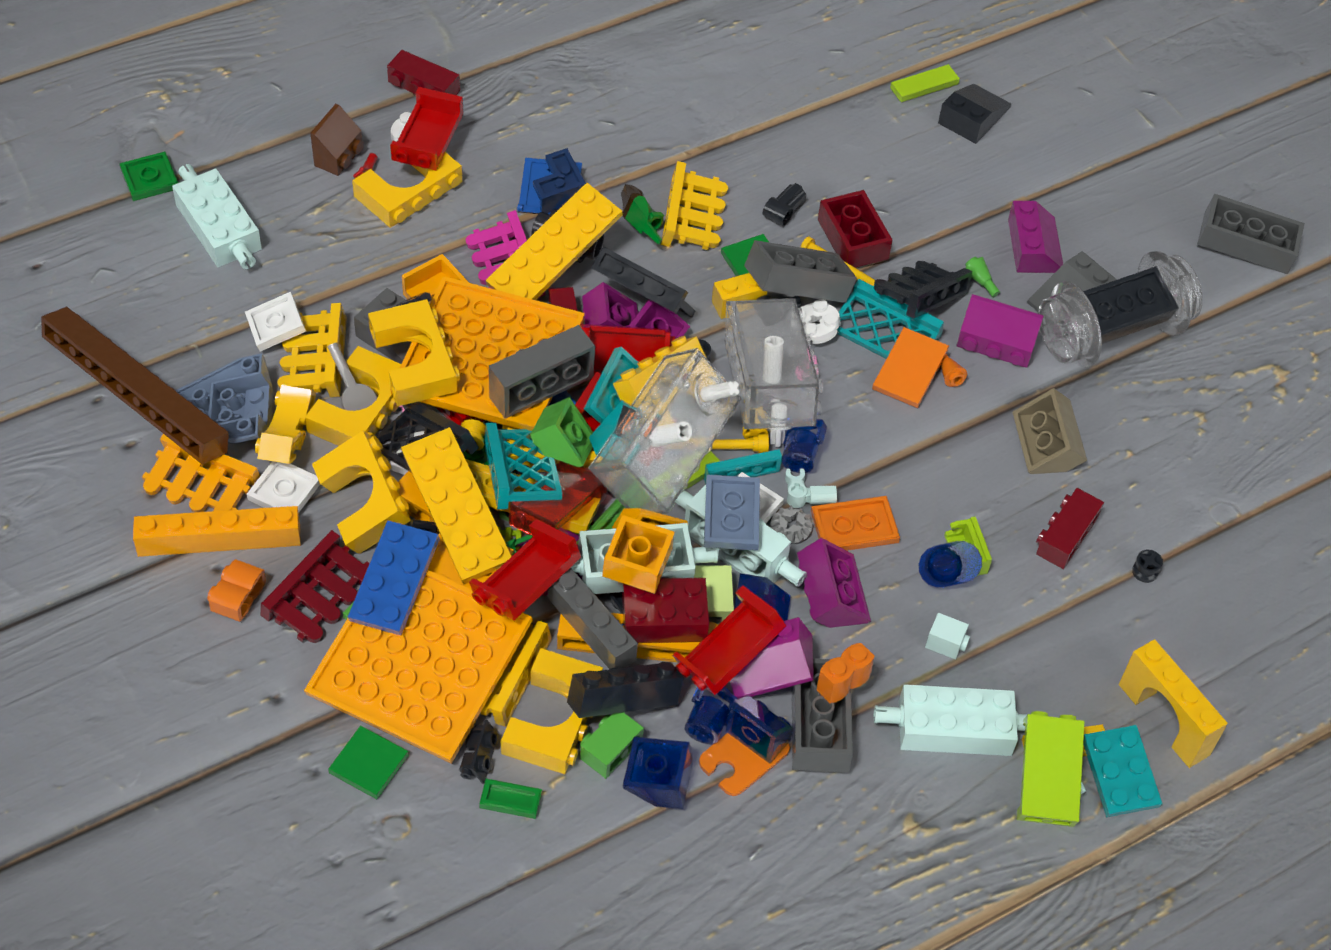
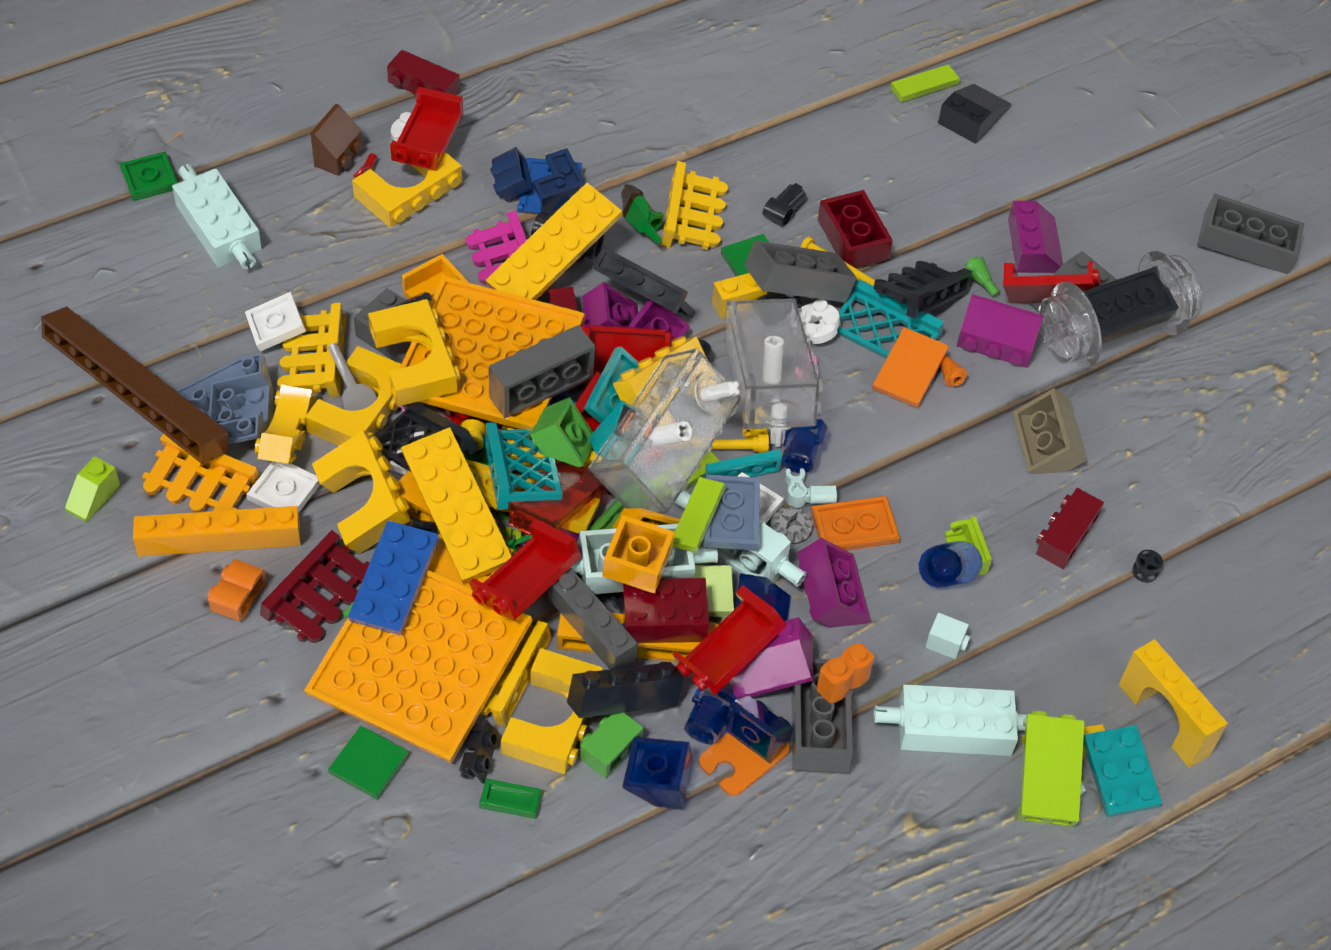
none -> lime slope [65,456,121,522]
none -> dark blue brick [490,147,531,201]
none -> lime tile [673,477,725,553]
none -> red panel [1003,261,1102,303]

